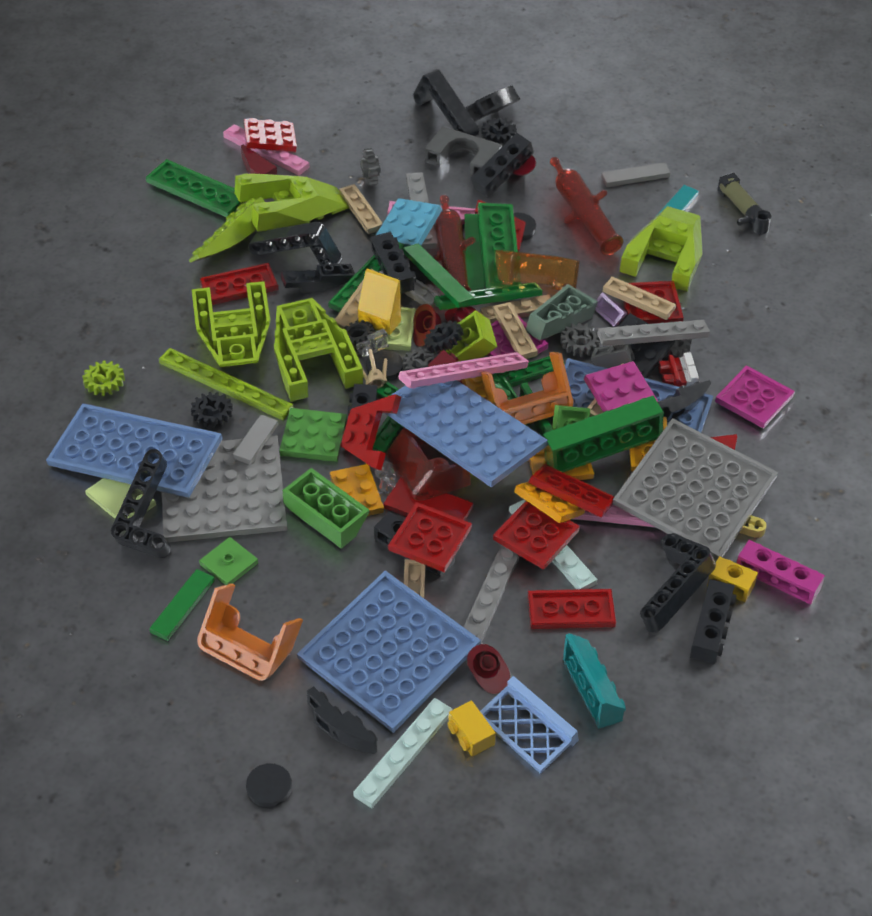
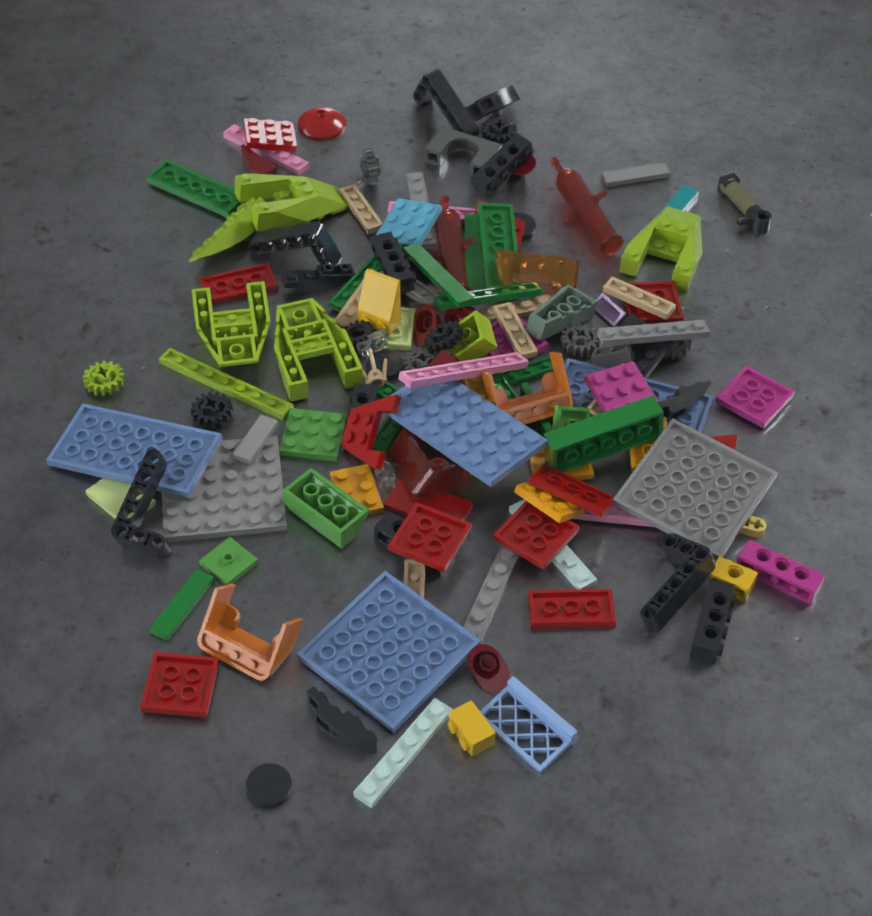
teal slope [563,633,626,729] -> none
red hips [658,352,699,387] -> none
none -> red plate [140,652,219,718]
none -> red dish [298,107,346,140]

